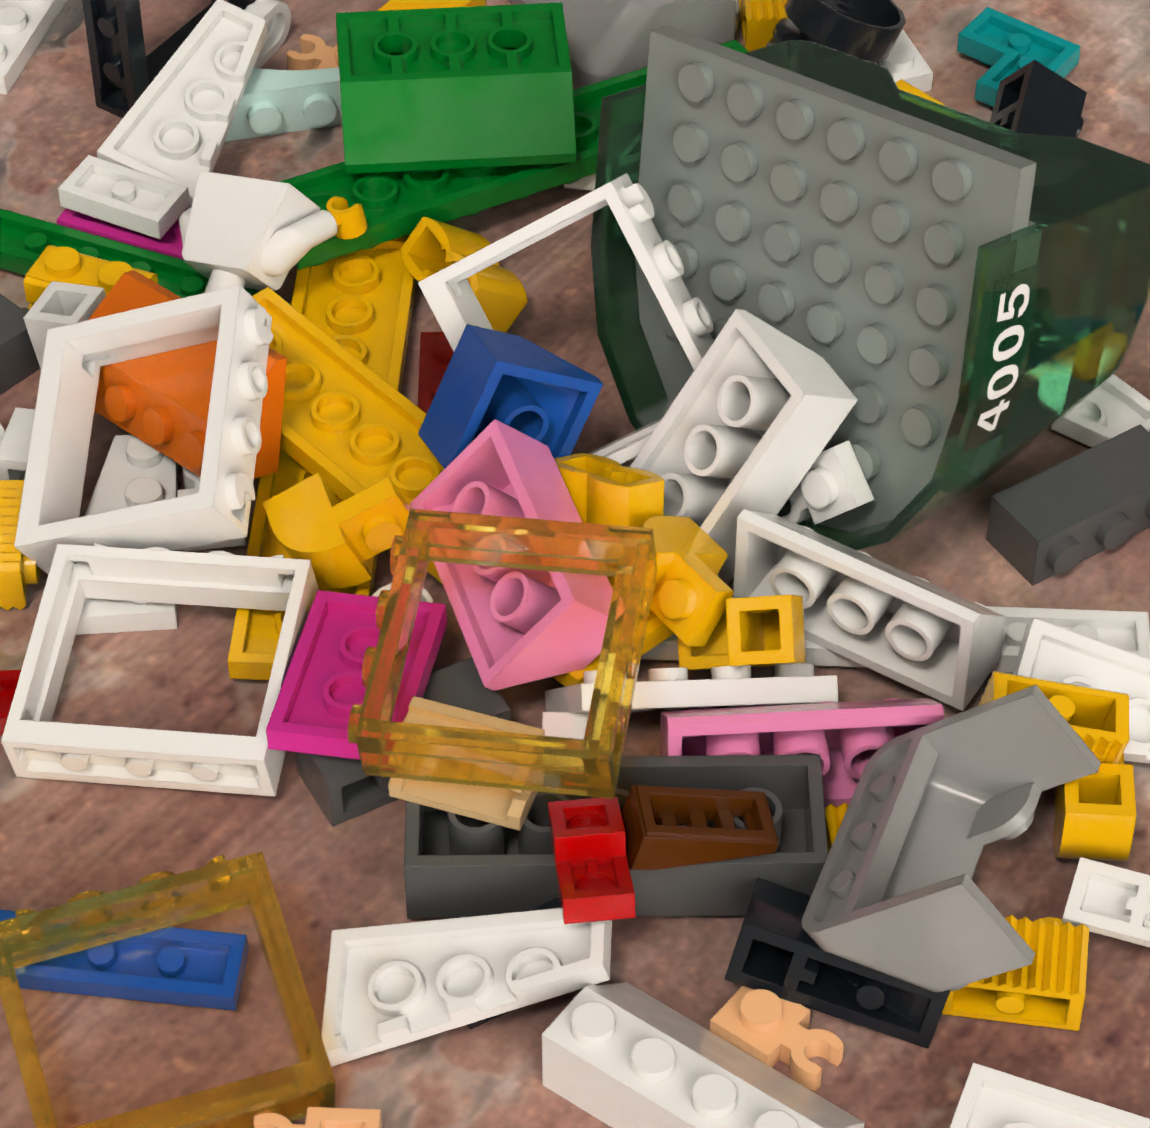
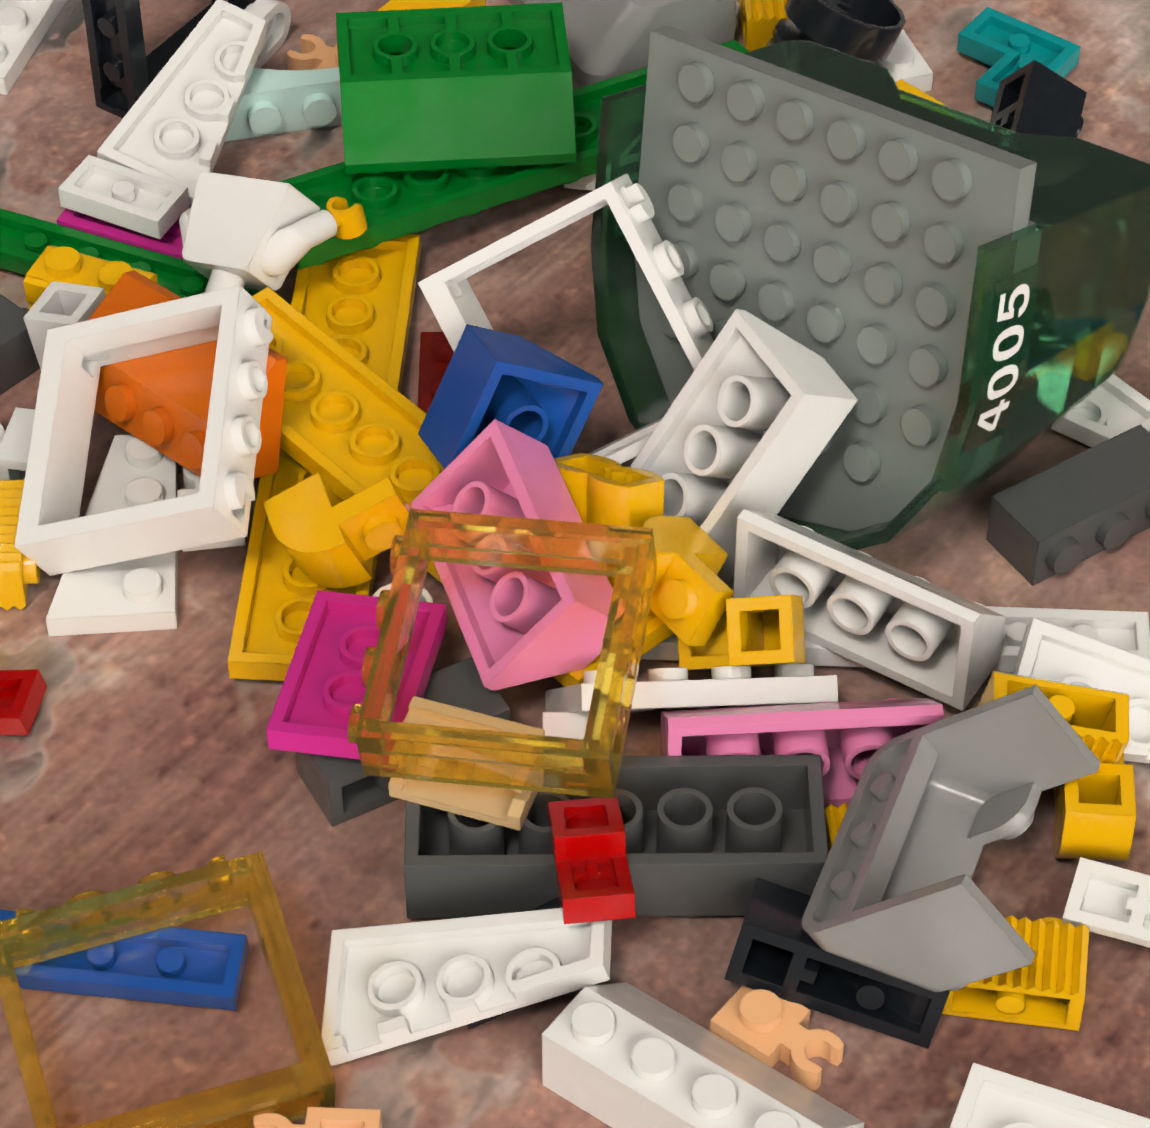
white window [1,543,319,797] -> none
yellow brick [401,217,528,333] -> none
reddish brown slope [621,785,779,870] -> none
white plate [782,440,875,525] -> none

